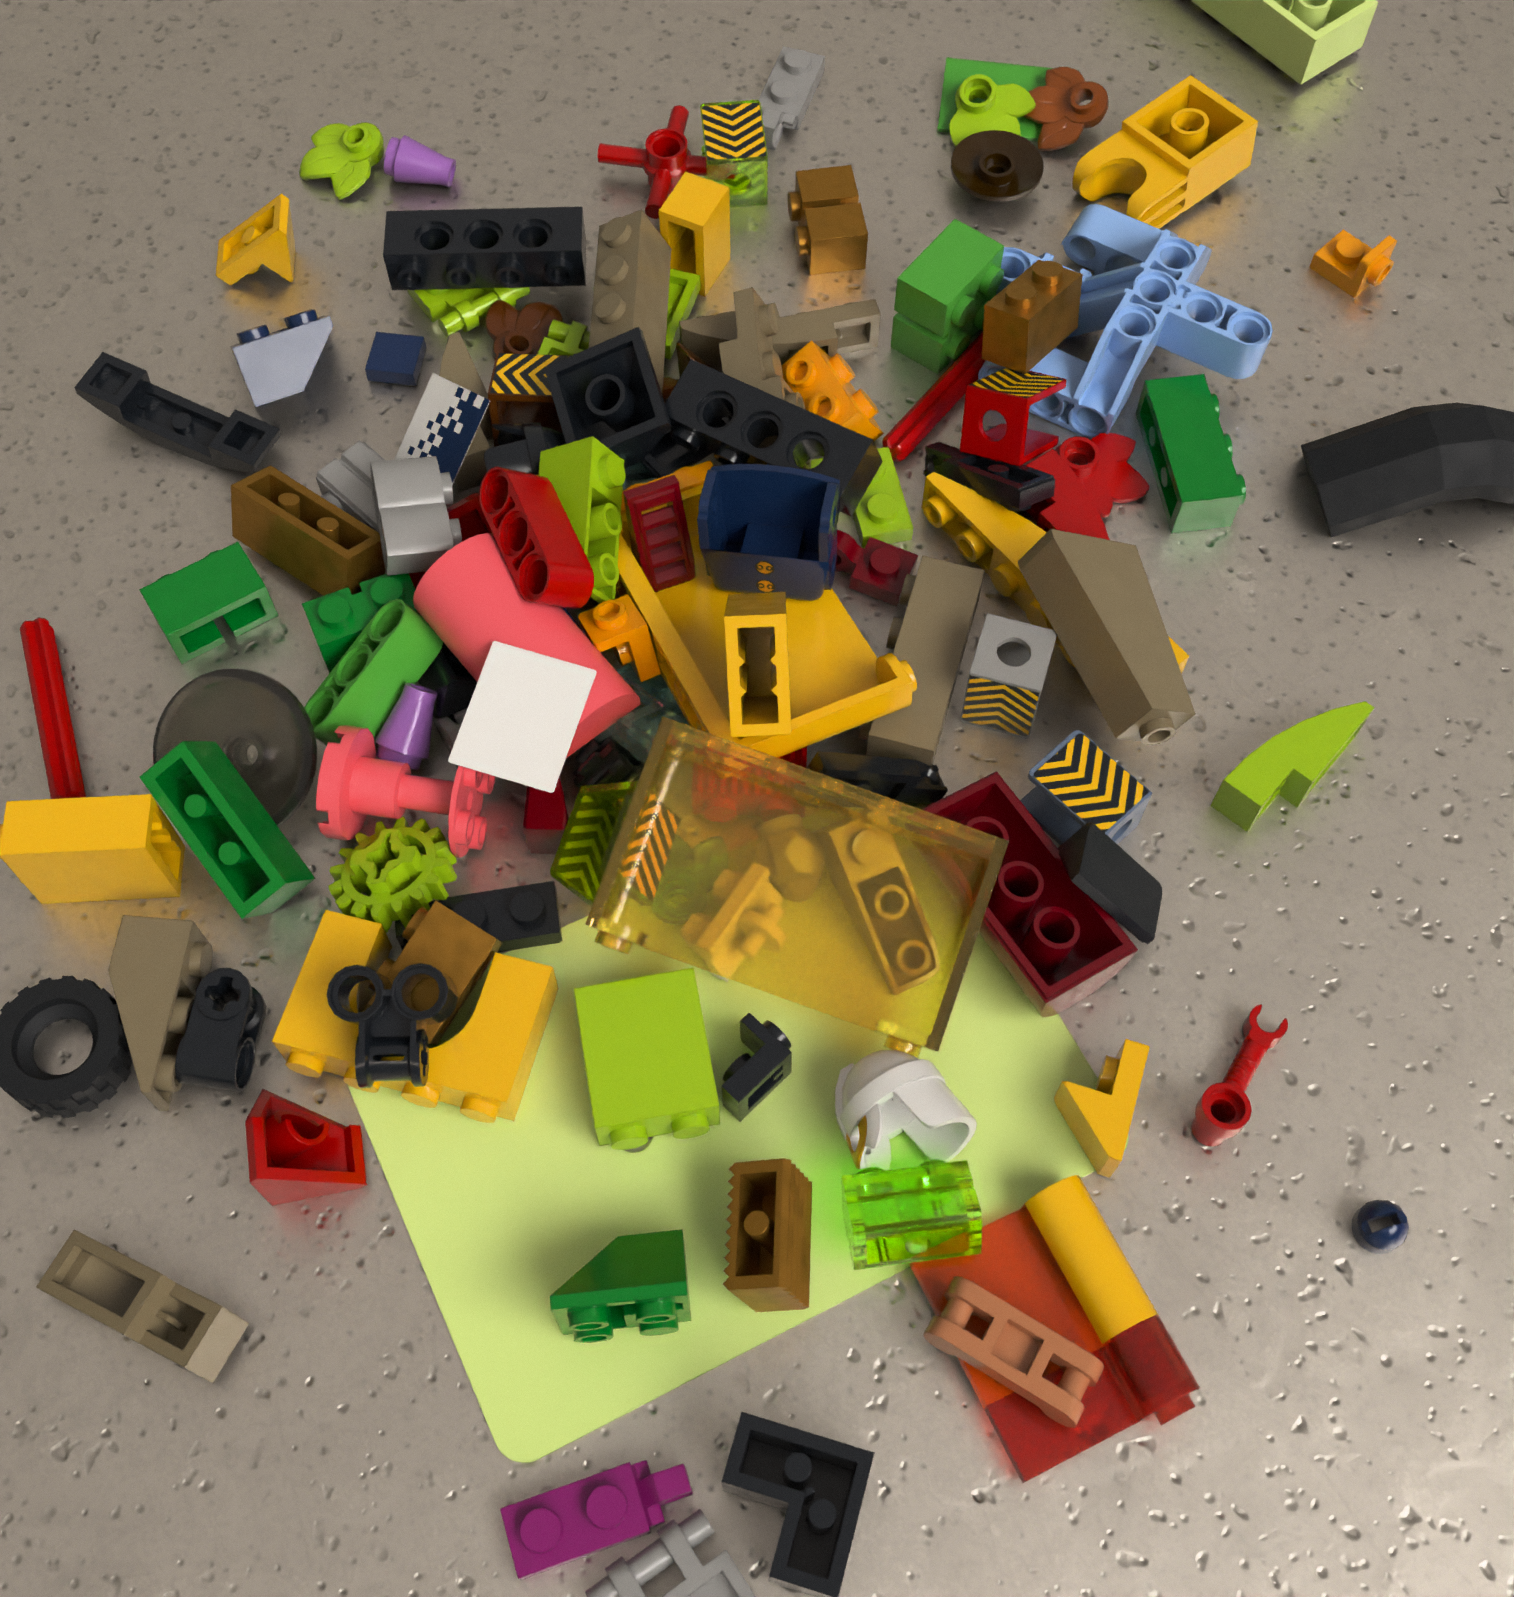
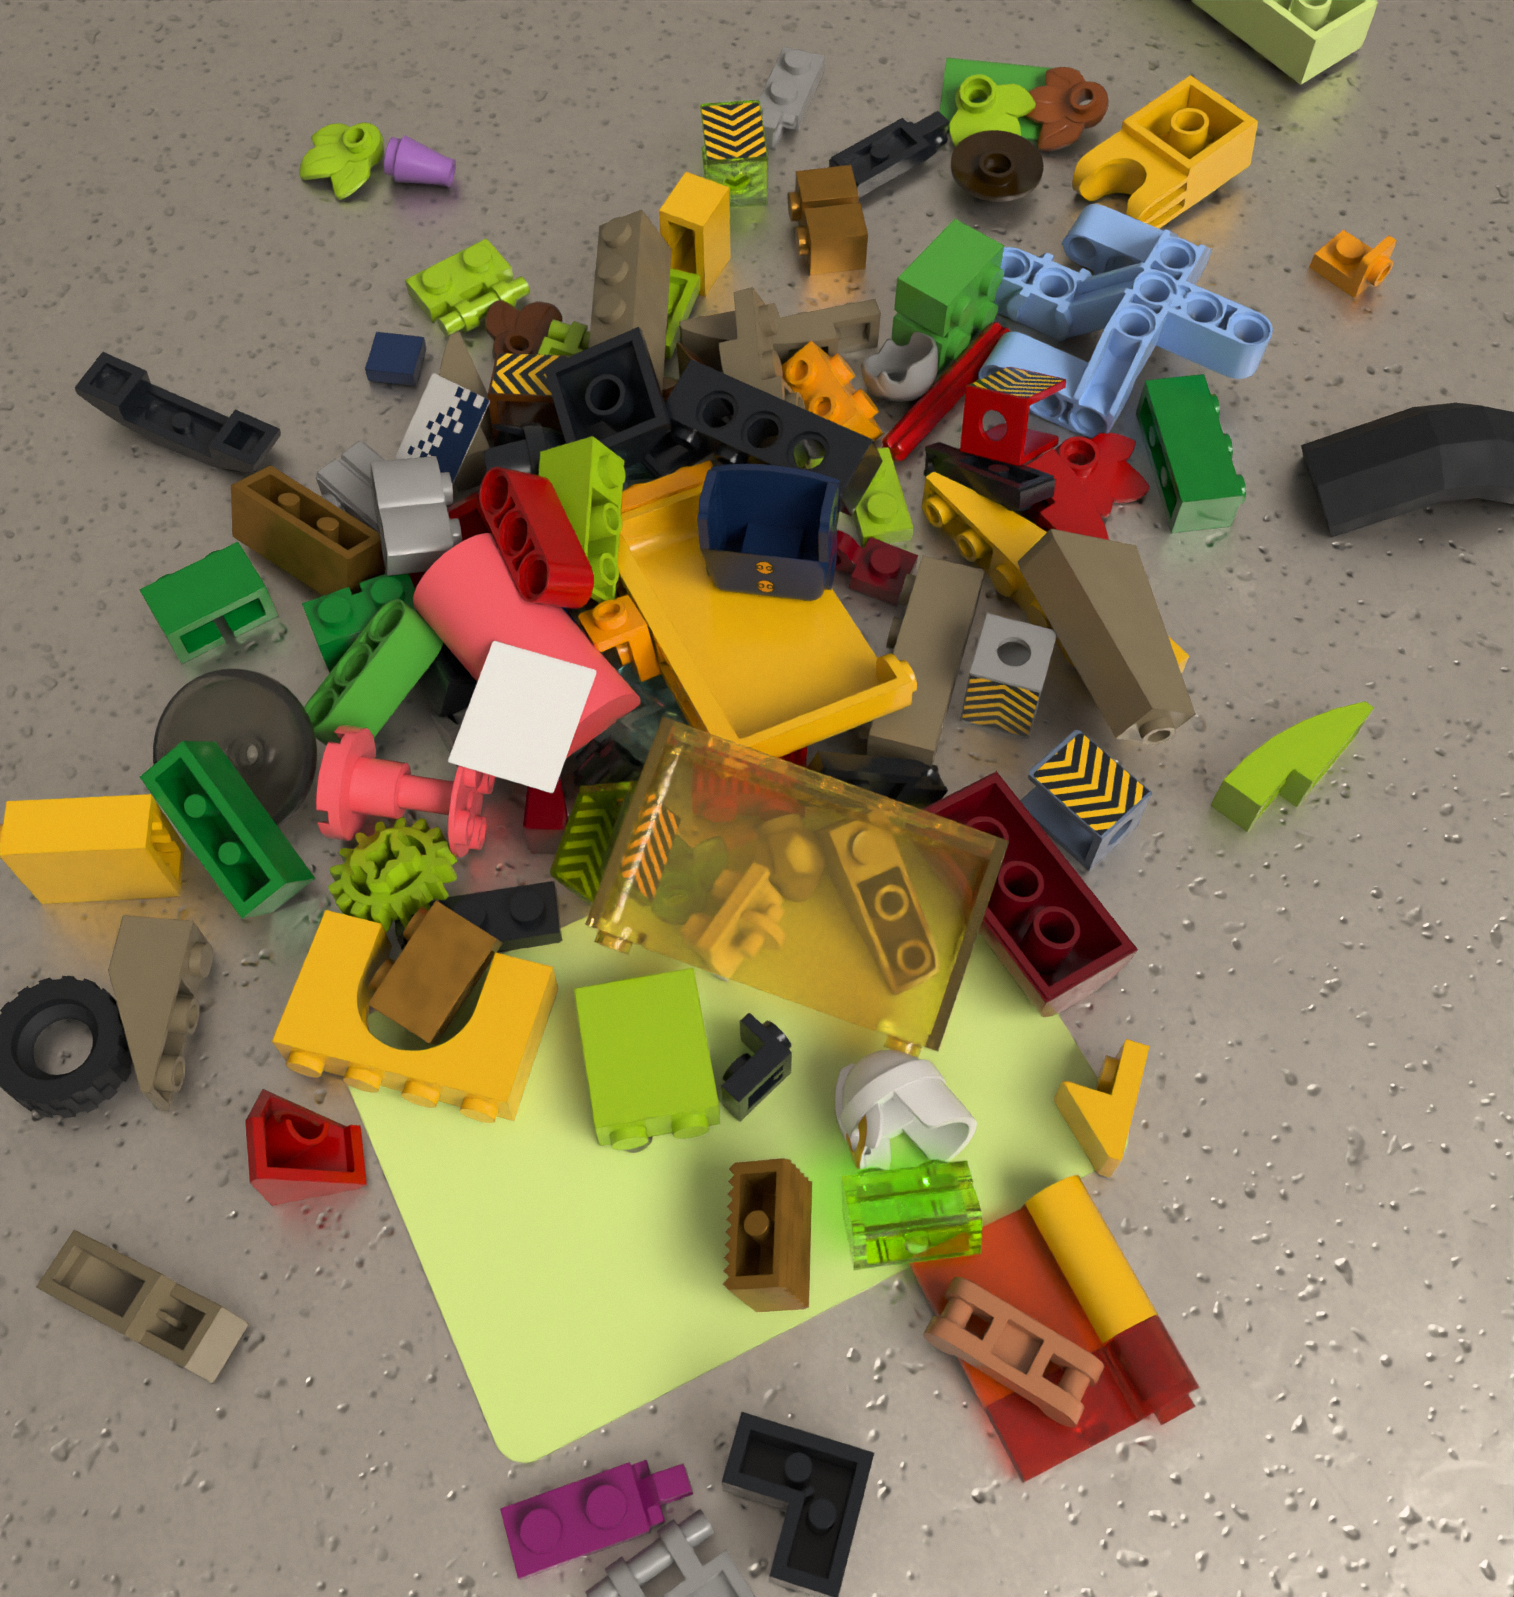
red axle [20,617,86,799] -> none
black piece [175,968,266,1092] -> none
yellow slope [215,193,295,286] -> none
slope [230,309,333,407] -> none
black piece [327,963,458,1088] -> none
medium lavender cone [375,683,438,770] -> none
black brick [383,207,586,290] -> none
green slope [550,1229,691,1343] -> none
red bar [598,105,737,219] -> none
dark red slope [623,475,696,592] -> none
yellow brick [724,592,791,737] -> none
pearl gold brick [982,260,1083,374] -> none
black slope [1058,822,1162,945] -> none
red brick [1191,1004,1288,1147] -> none
dark blue hinge [1351,1200,1409,1254] -> none
none -> black hinge [829,111,949,198]
none -> light grey hair [861,332,938,402]

